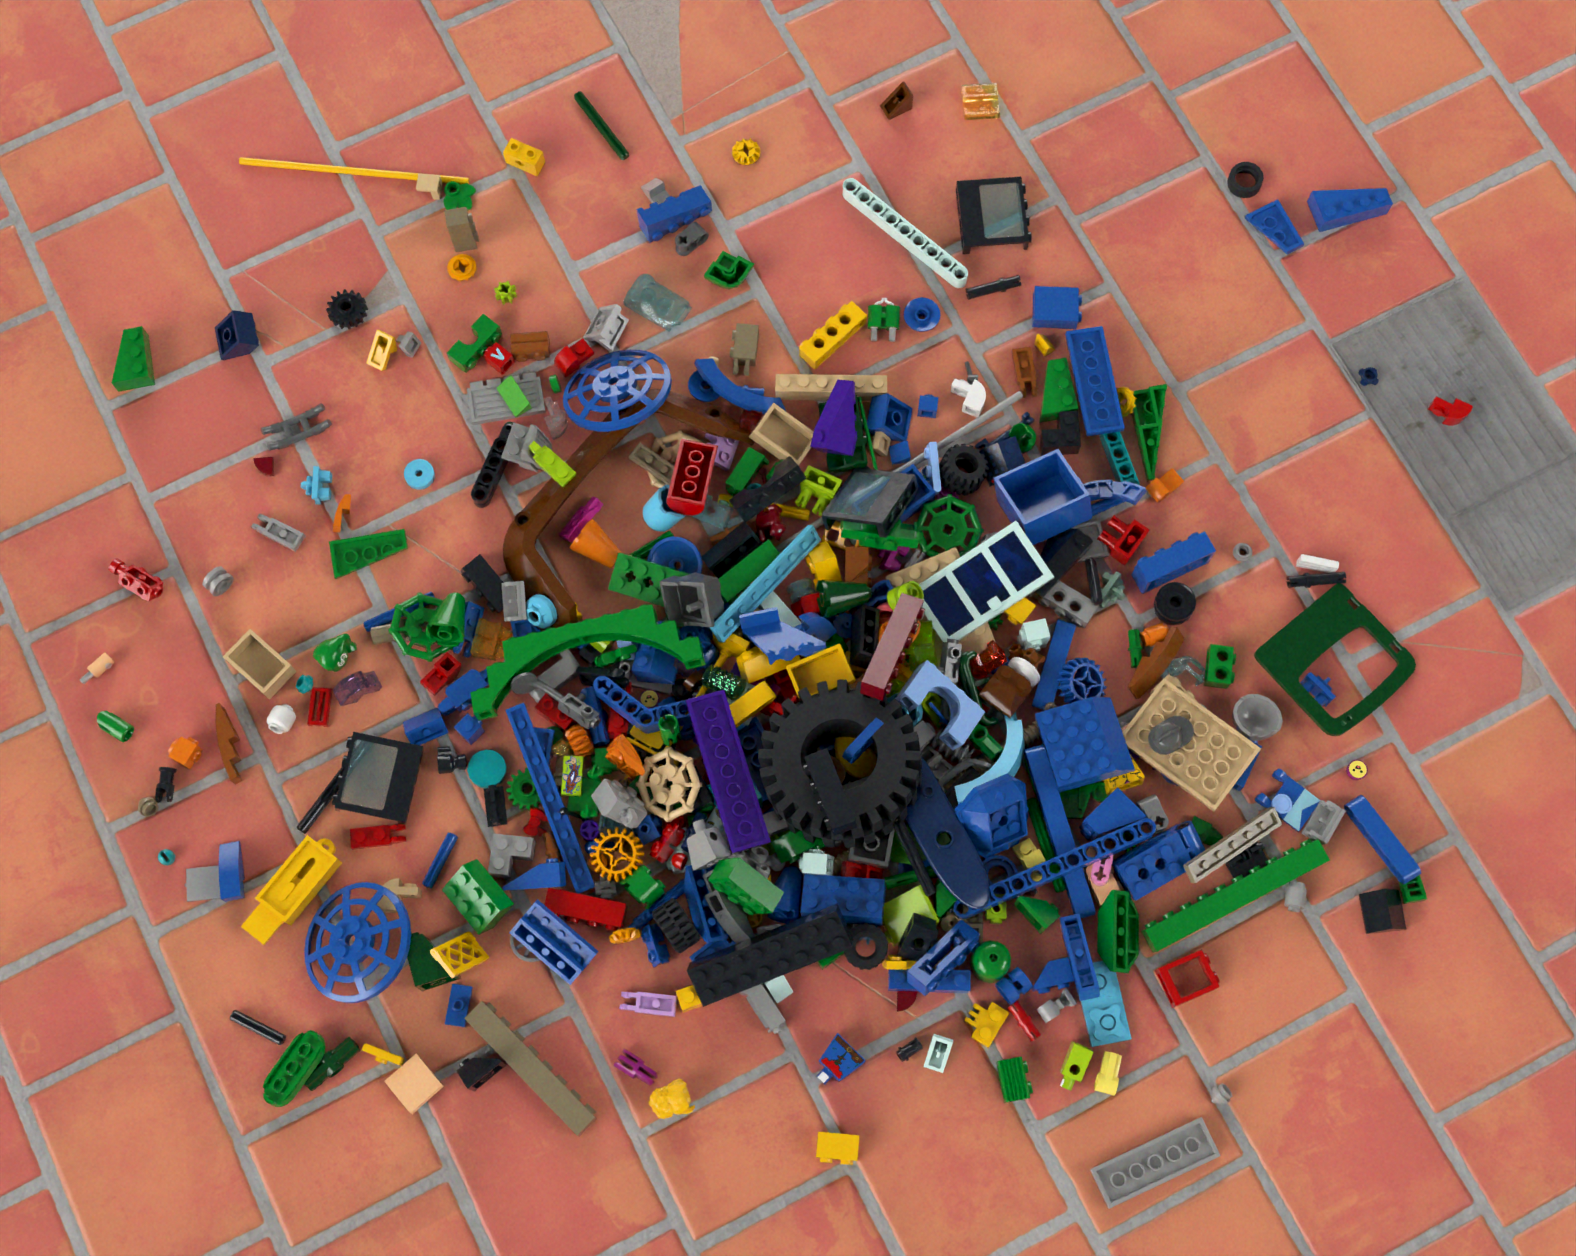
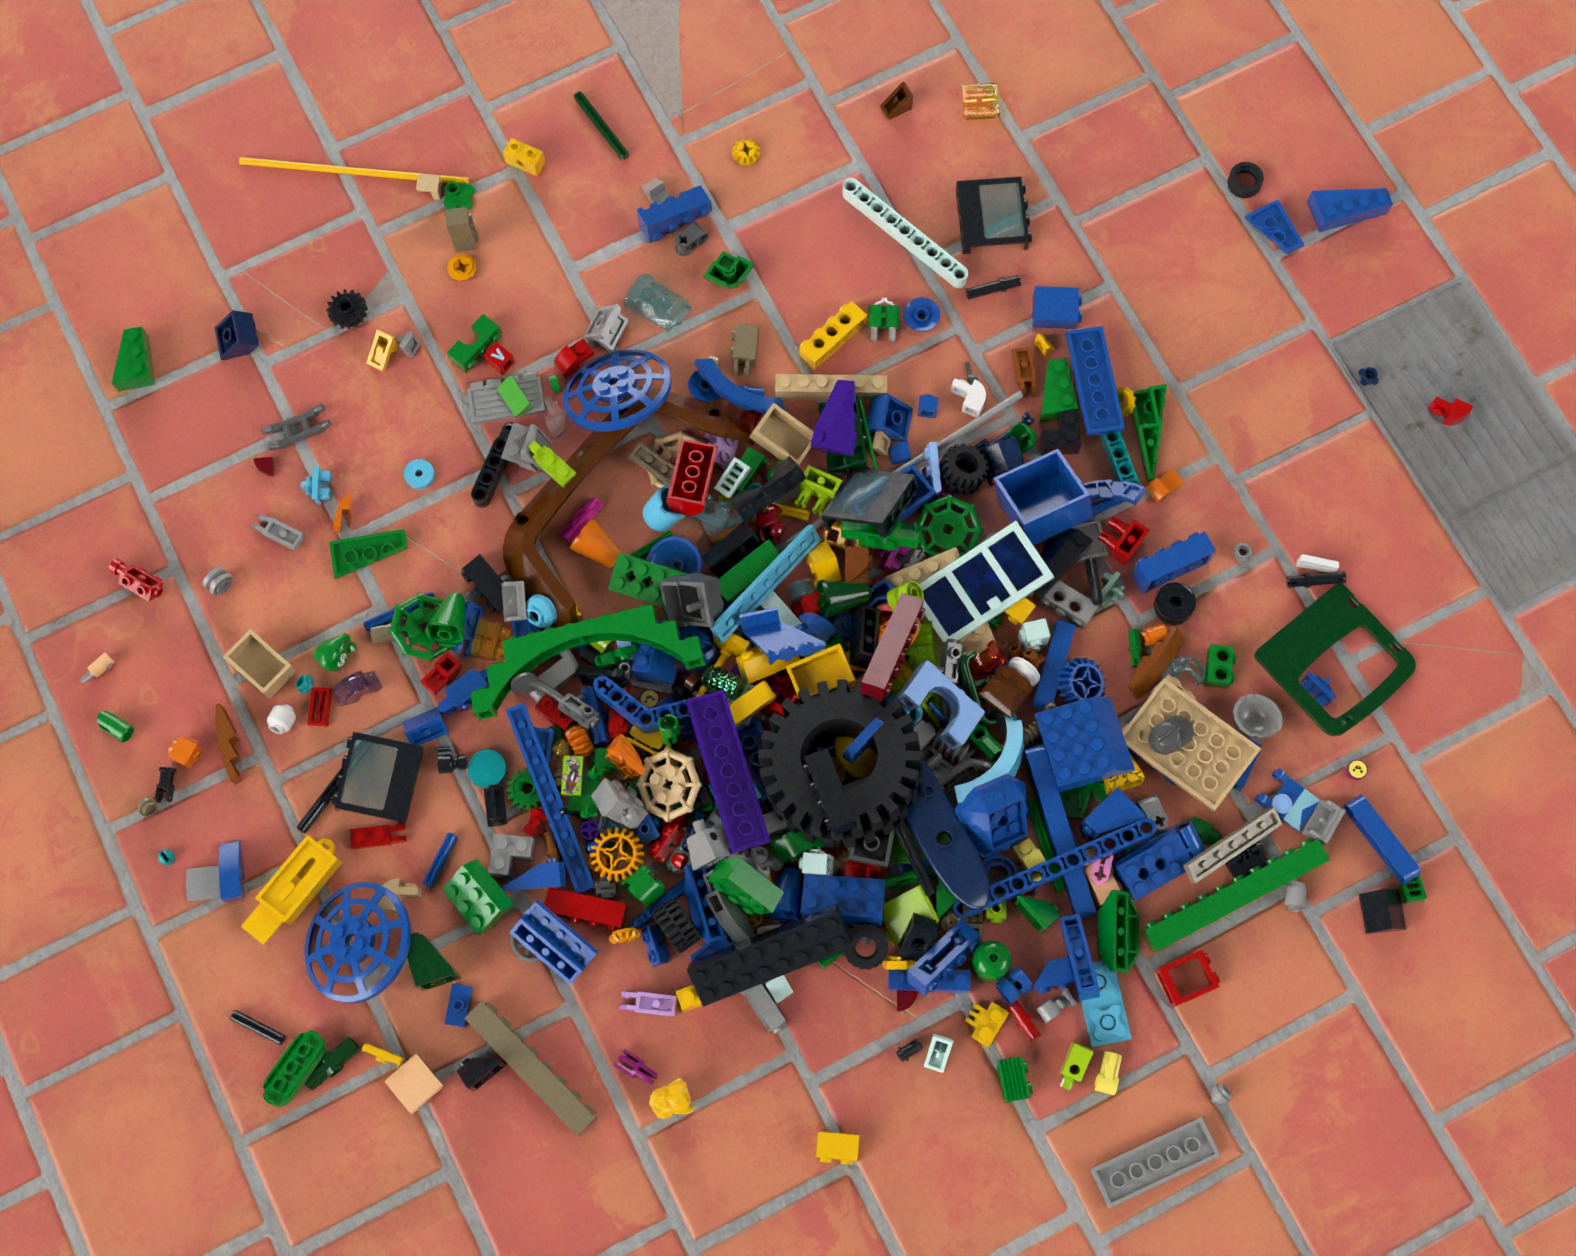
yellow window [430,931,490,978] -> none
blue brick [454,713,485,745] -> none
lime gear [494,281,517,305] -> none
dark orange brick [510,331,550,362] -> none
torso [816,1033,866,1085] -> none
none -> light aqua slope [714,457,752,499]

